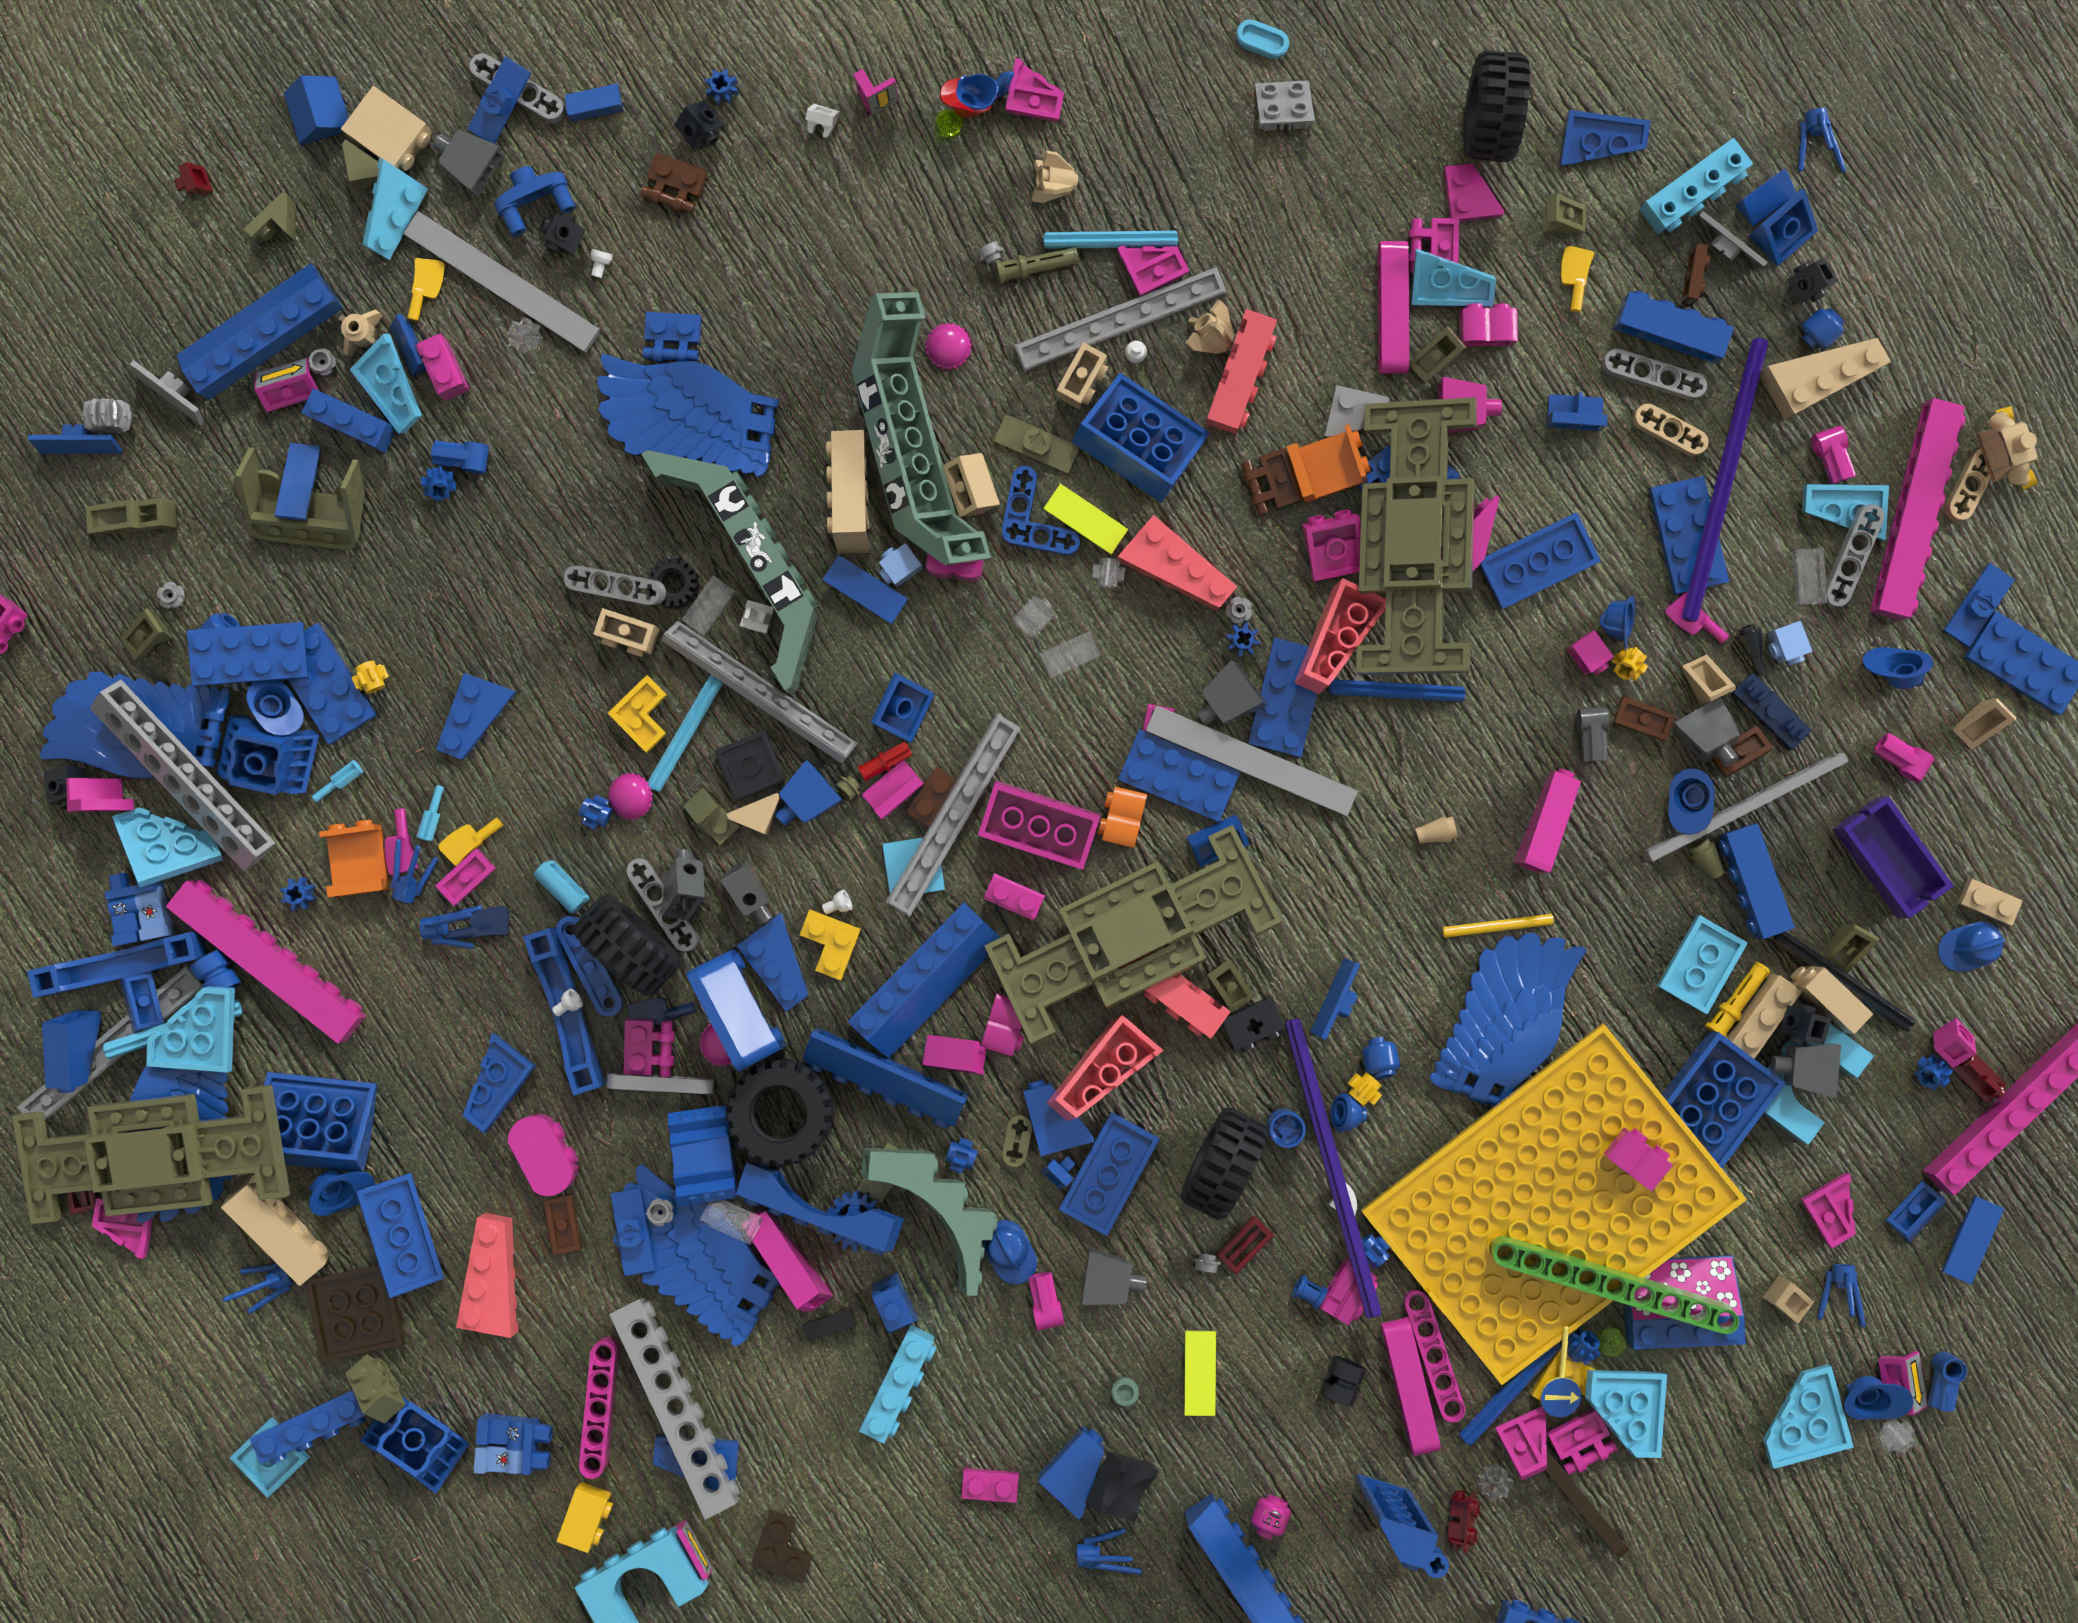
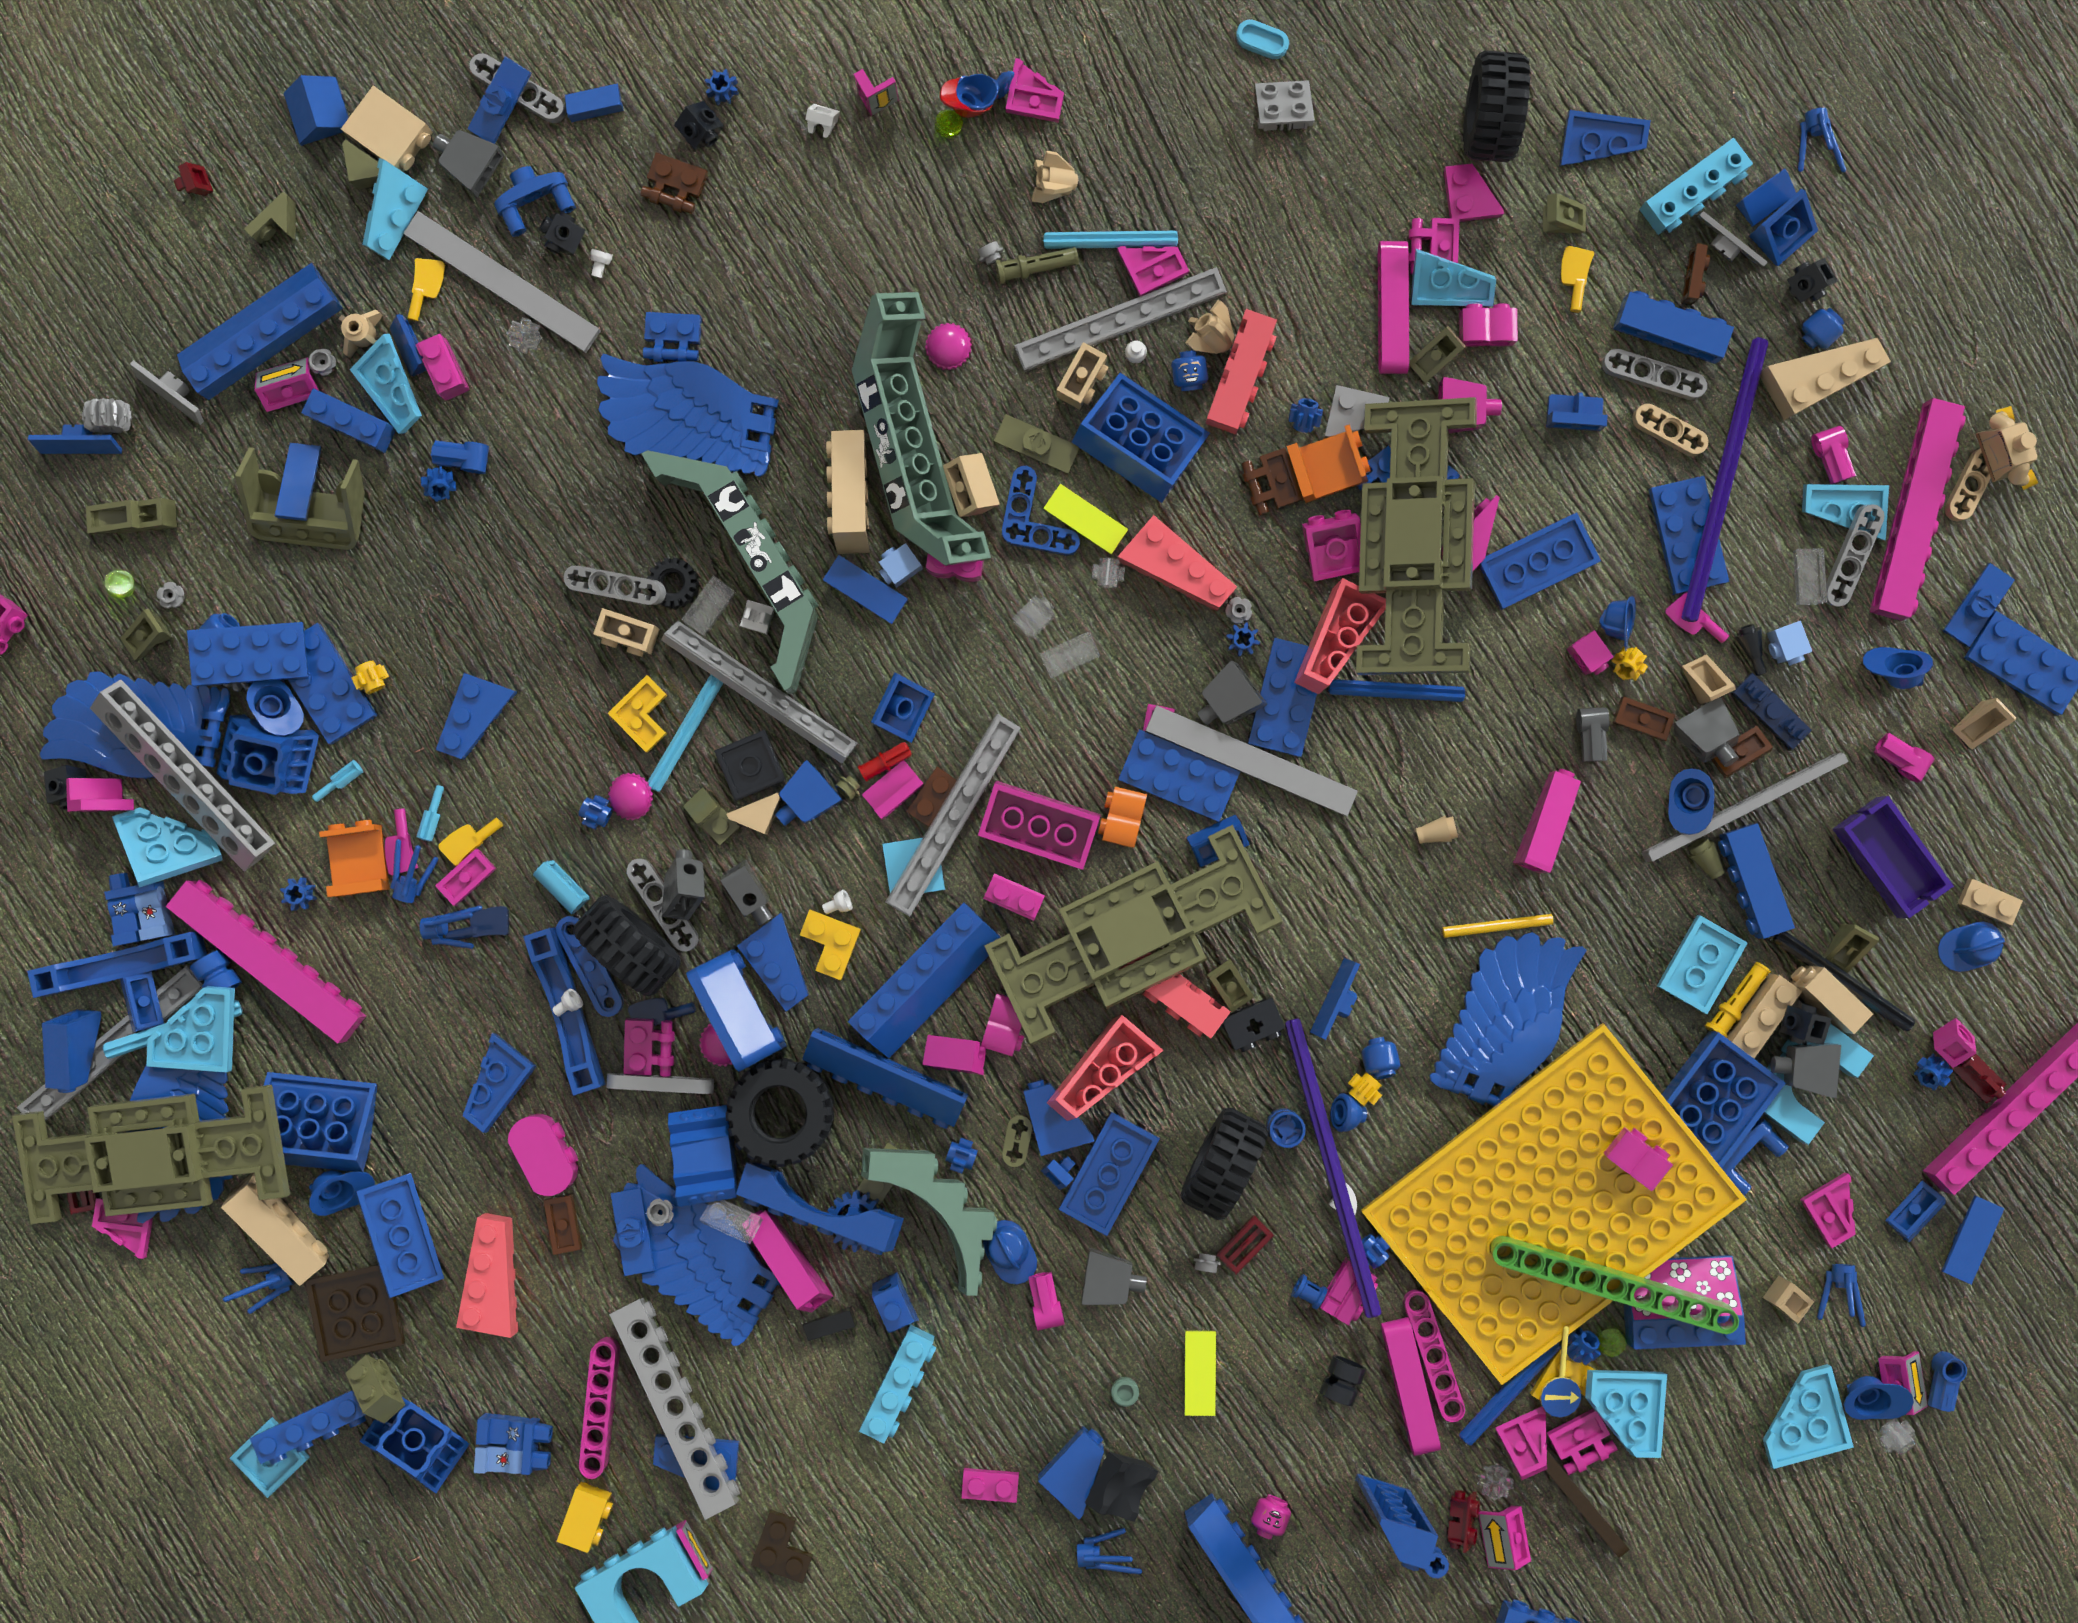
none -> clear neon green tile [105,570,135,598]
none -> blue head [1171,350,1208,391]
none -> blue gear [1288,398,1323,433]
none -> panel [1479,1505,1531,1570]
none -> blue connector [1722,1118,1789,1195]

